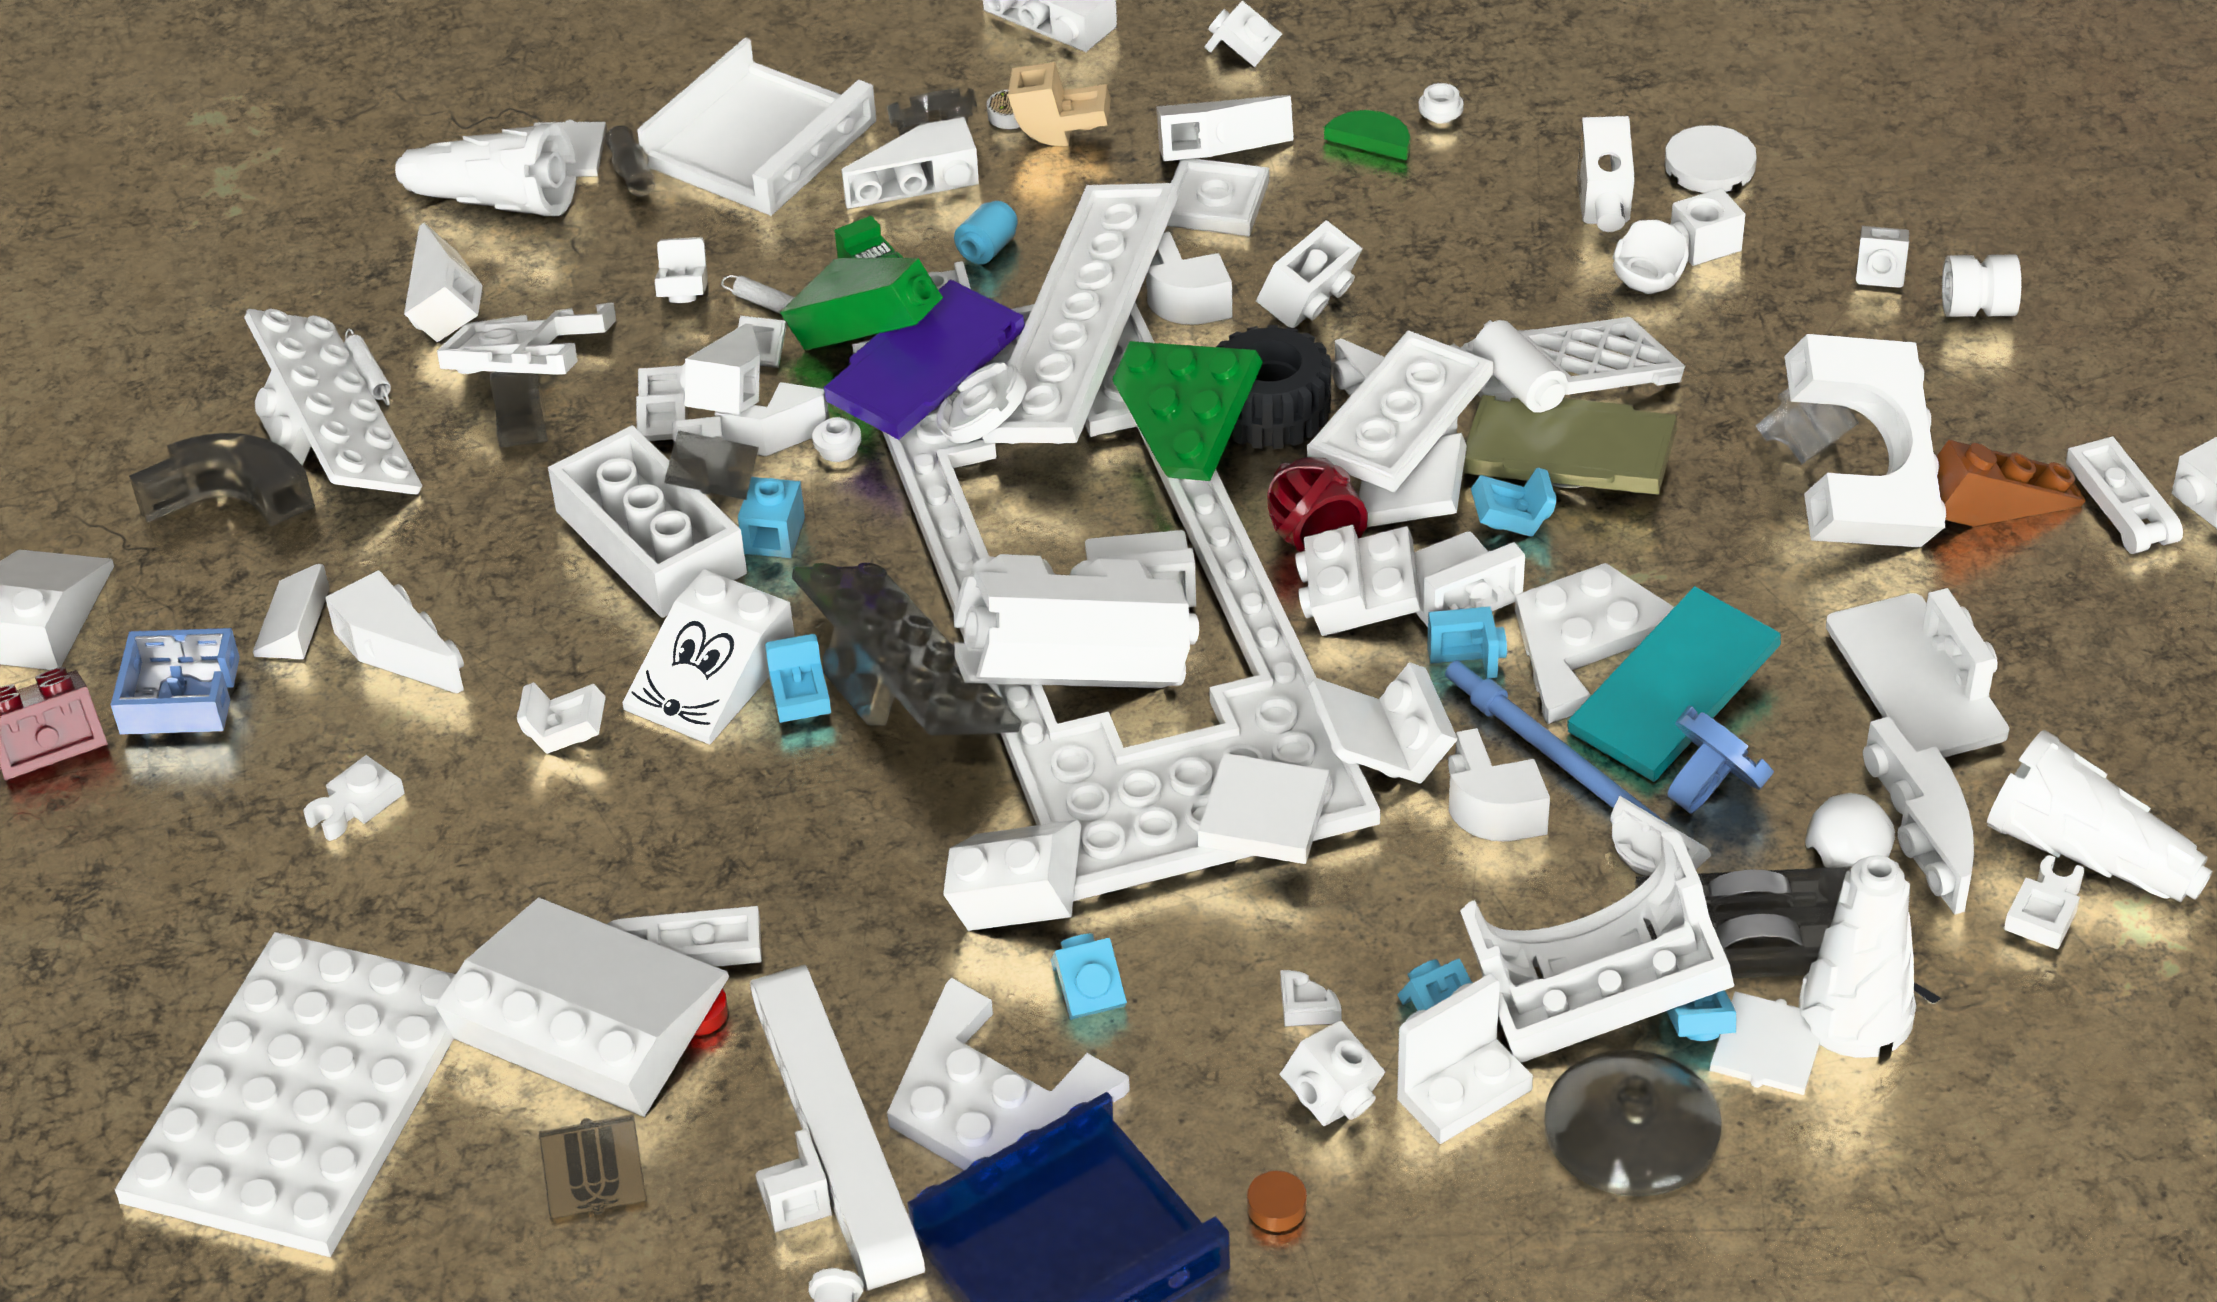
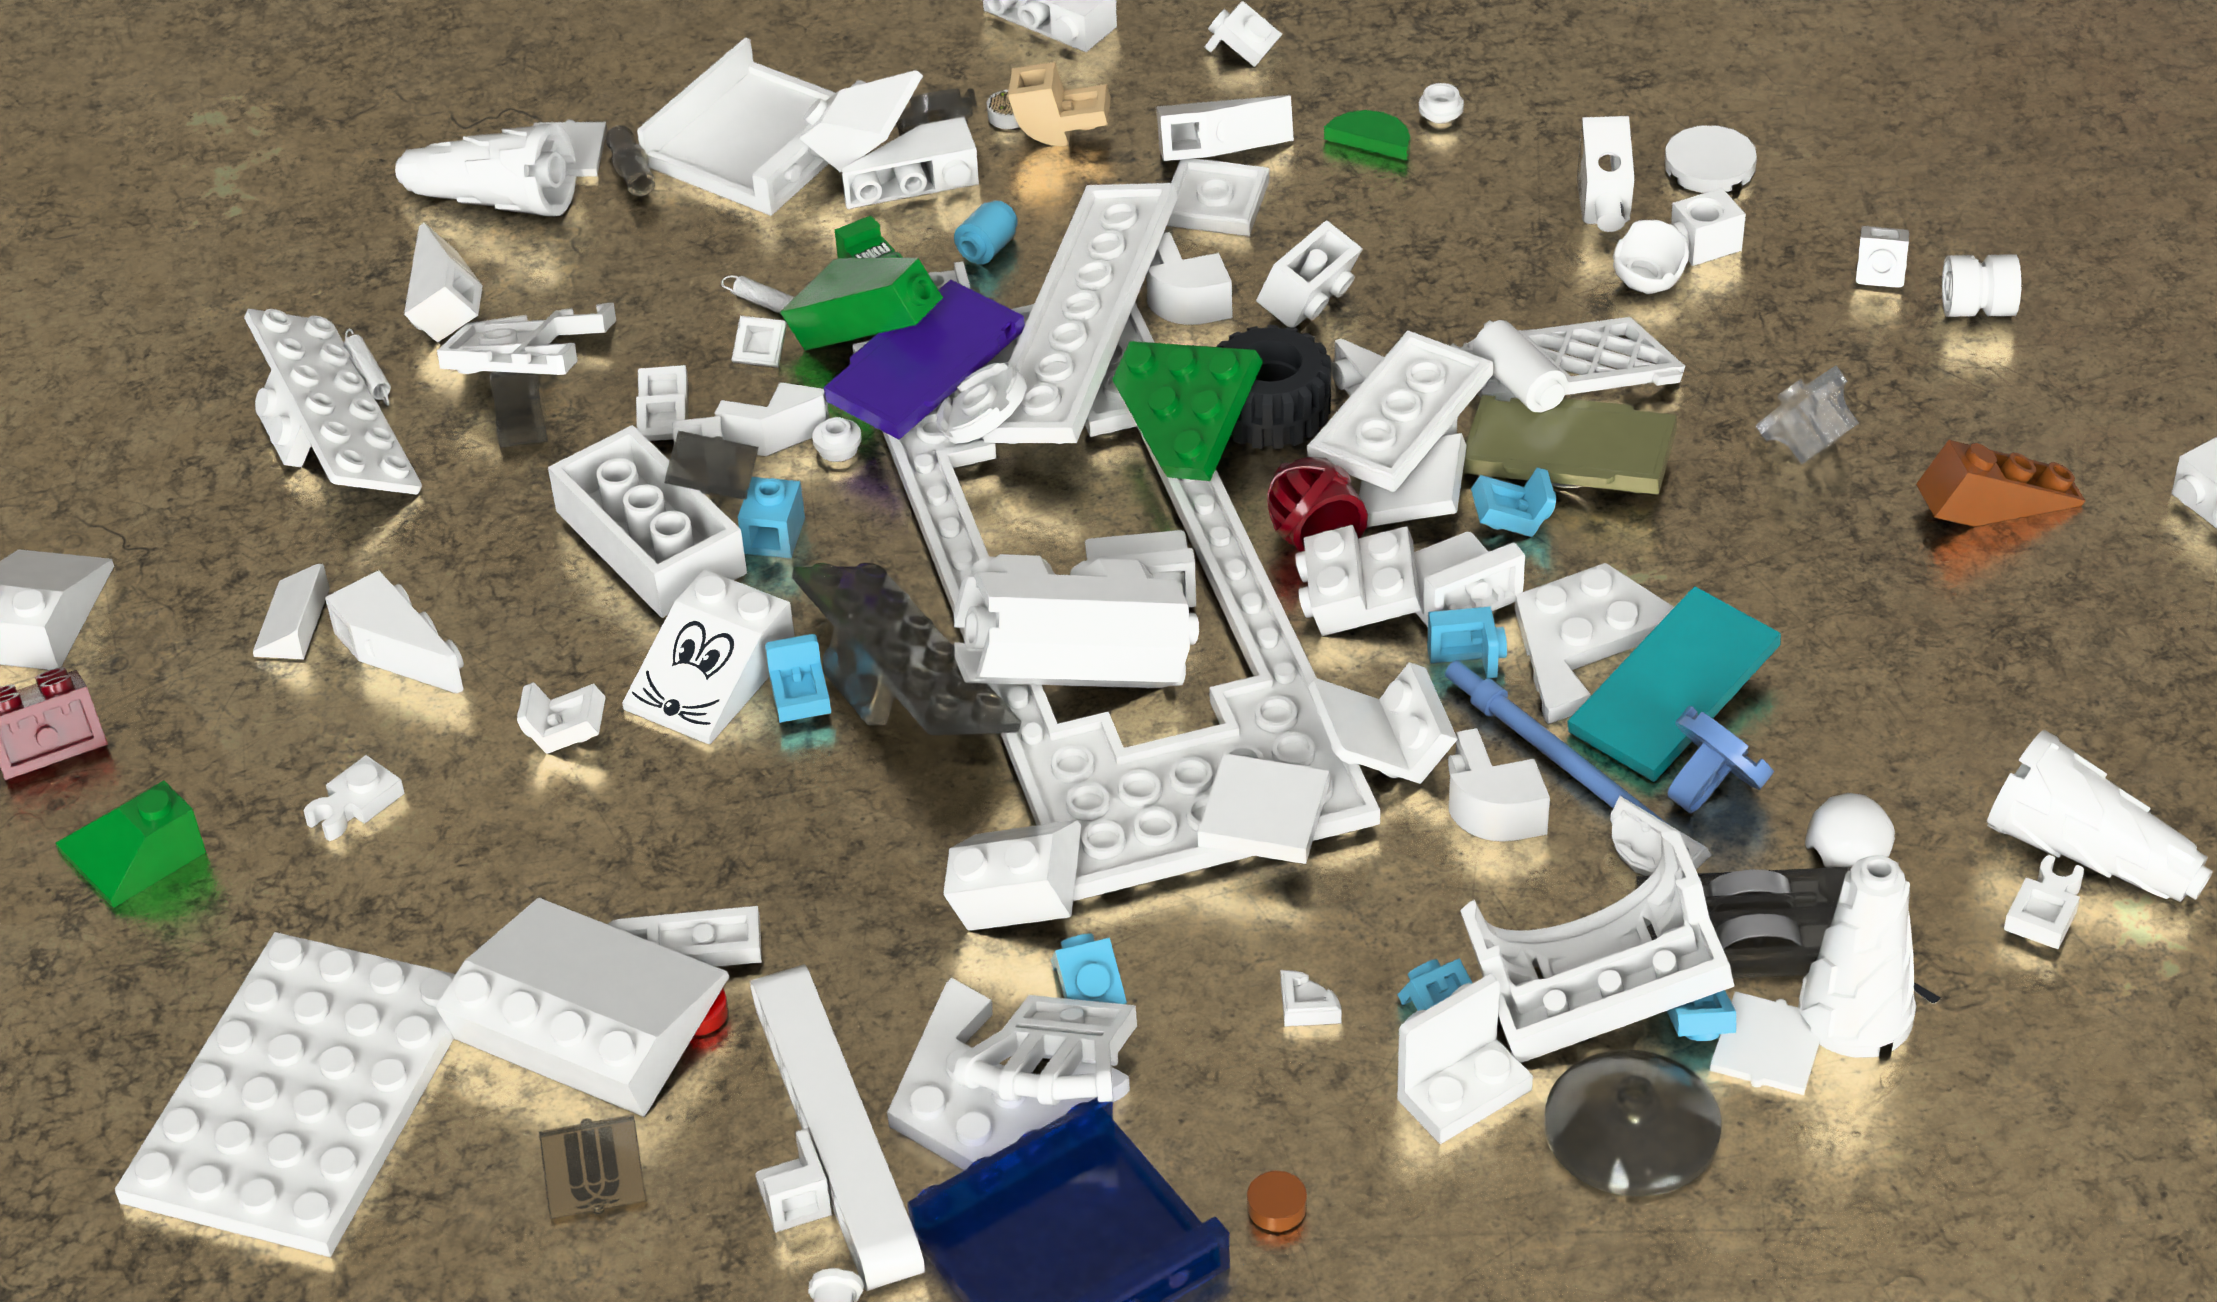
medium blue piece [111,628,240,734] -> none
clear smoke arch [129,433,315,527] -> none
white bracket [655,237,708,303] -> none
white slope [680,323,760,414] -> none
white brick [1280,1020,1386,1126] -> none
white arch [1784,334,1946,547] -> none
white bracket [1826,588,2009,757] -> none
white slope [1863,716,1974,915] -> none
white plate [2066,436,2183,554] -> none
none -> green slope [55,780,206,908]
none -> white slope [799,70,923,172]
none -> white plate [954,995,1137,1106]

